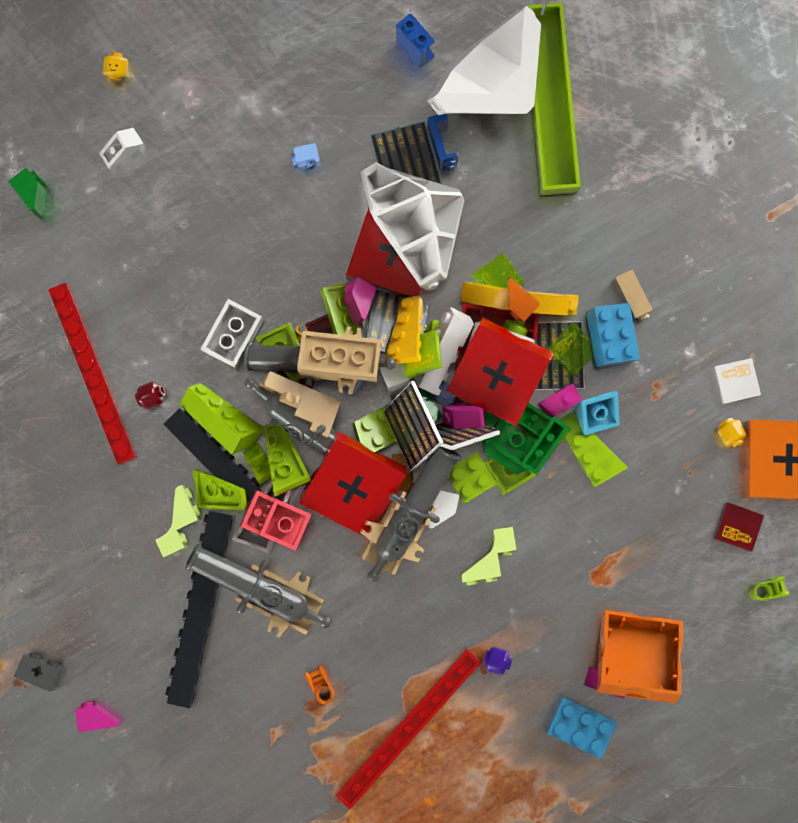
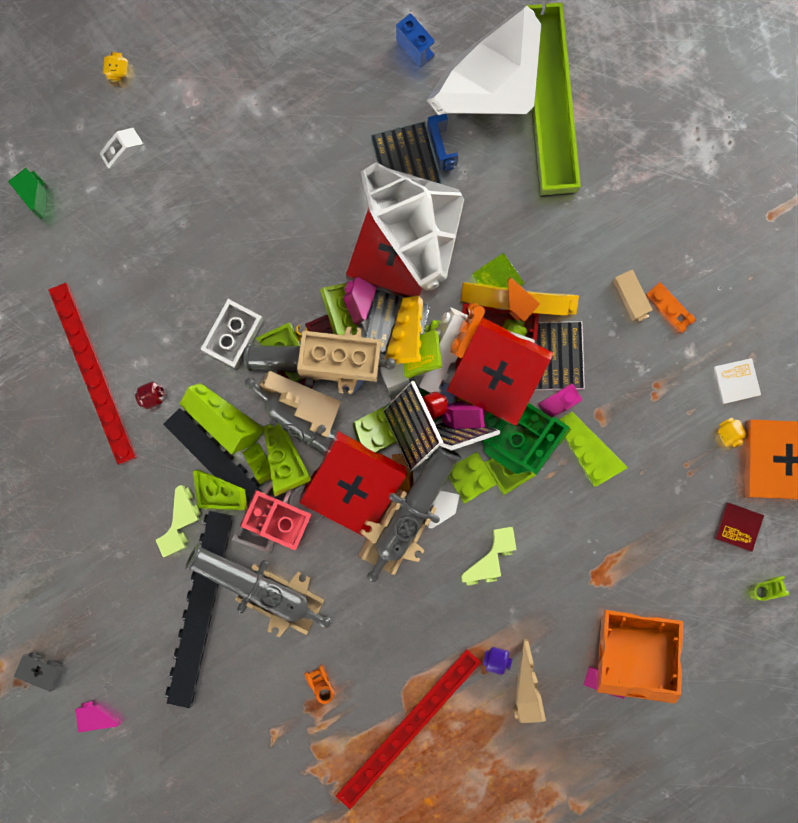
light blue brick [291,143,320,168] -> none
dark azure brick [545,695,618,759] -> none
clear neon green tile [547,322,594,376] -> none
medium azure slope [574,391,620,435] -> none
dark azure brick [586,303,640,368] -> none
none -> red head [422,392,448,420]
none -> orange plate [450,303,485,358]
none -> tan wedge [513,639,546,723]
none -> orange plate [646,282,696,333]

